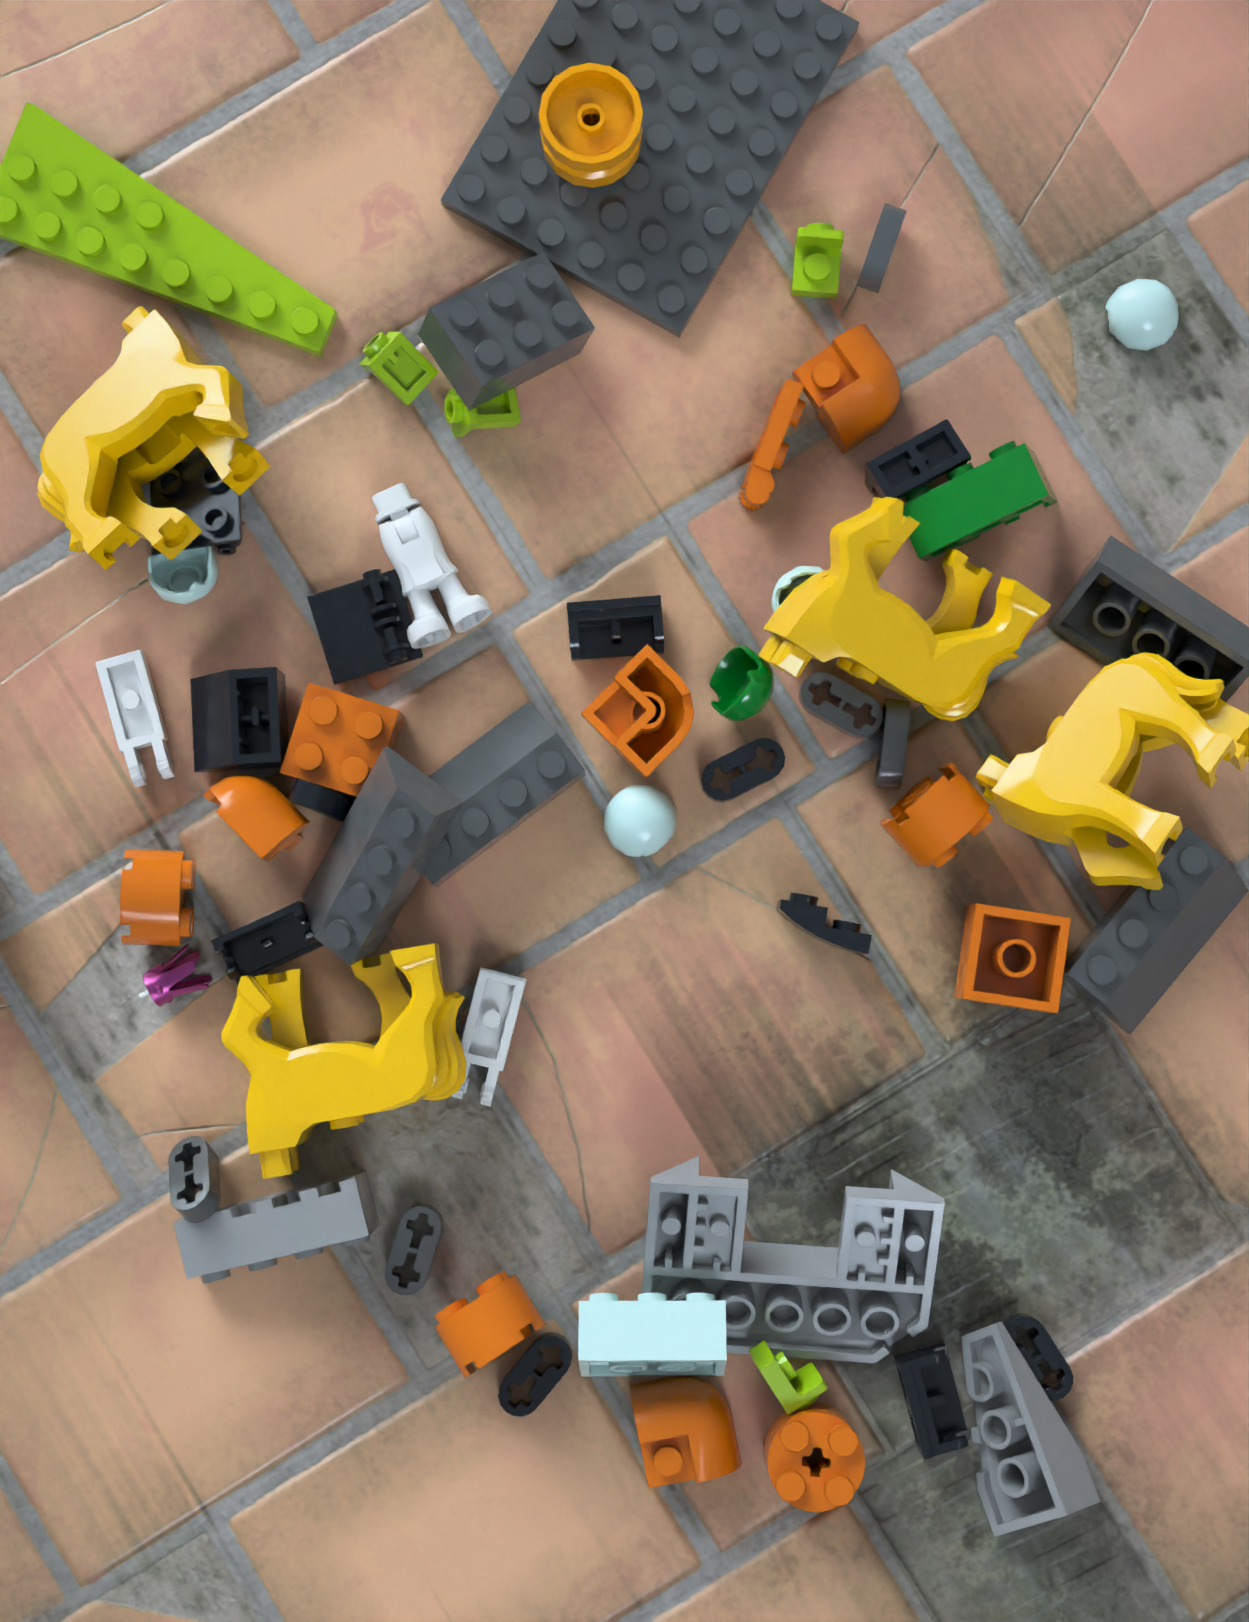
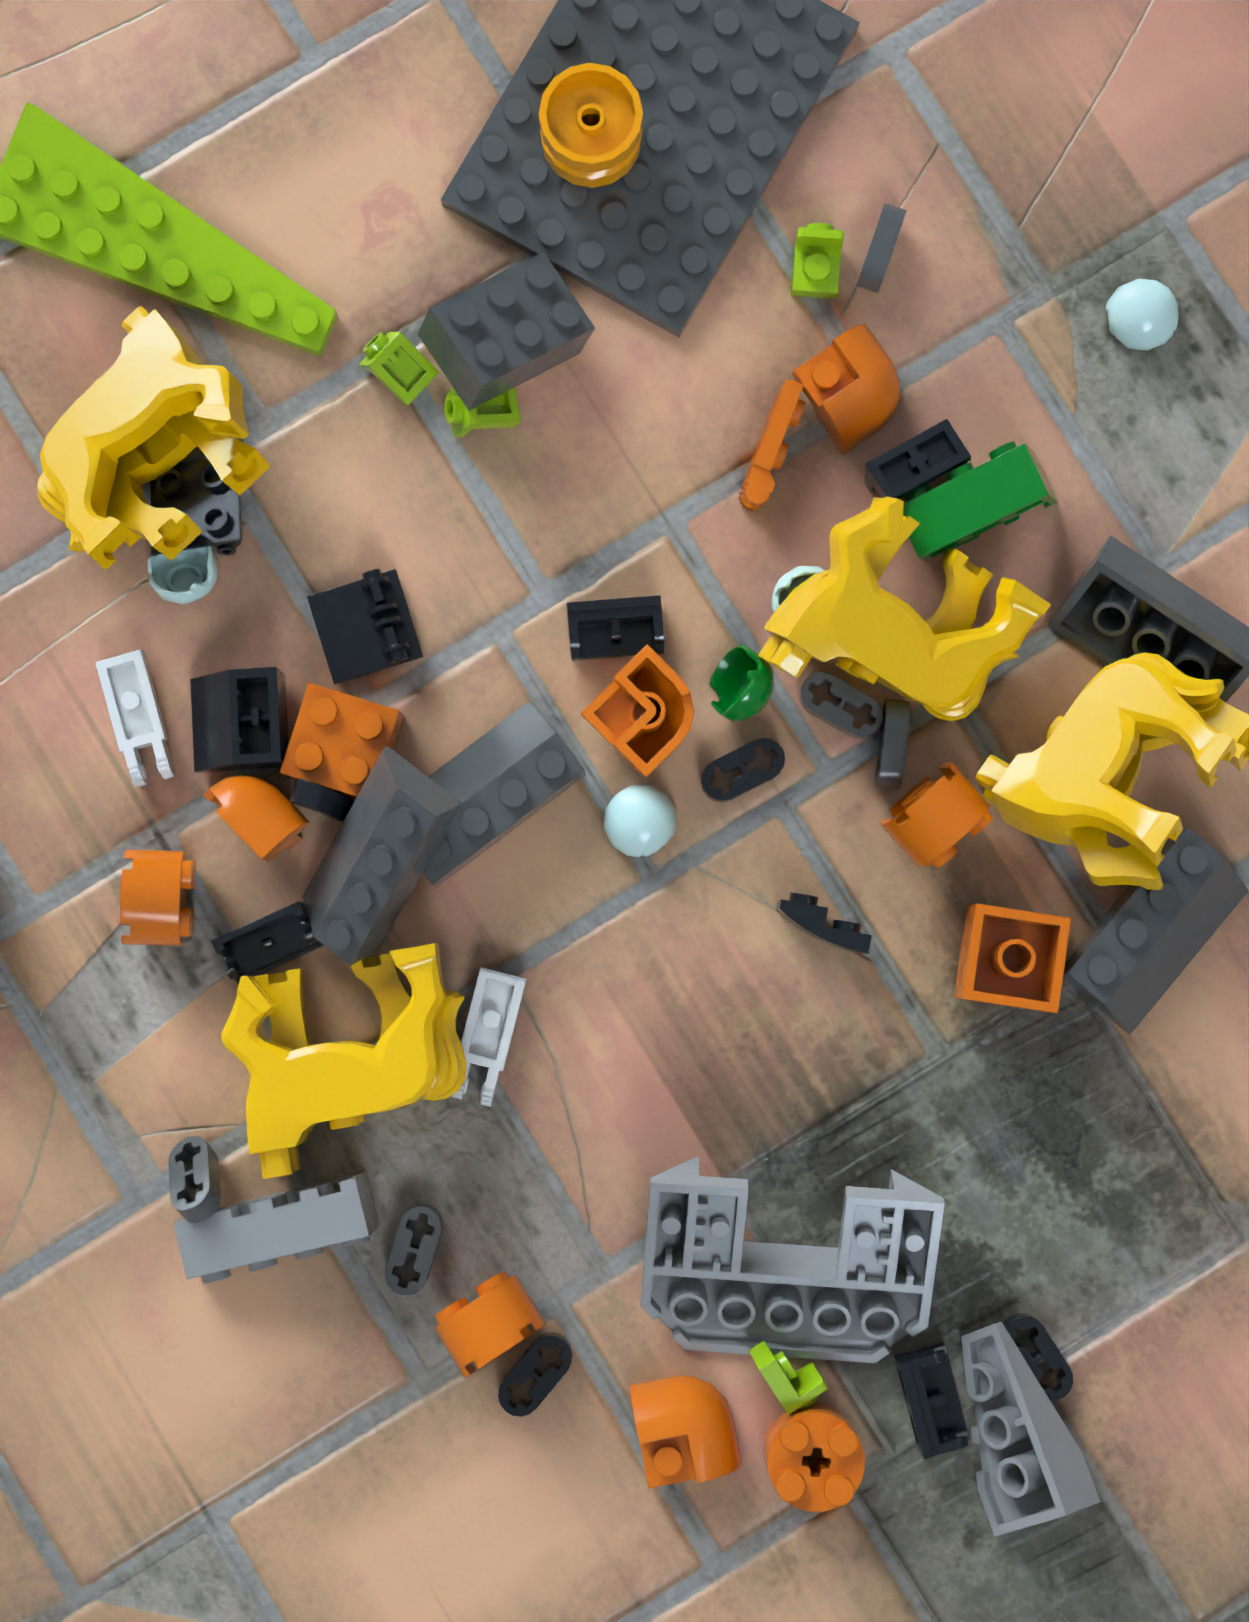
flat silver piece [139,943,213,1007] -> none
white piece [372,483,492,649] -> none
light aqua slope [578,1293,727,1377] -> none

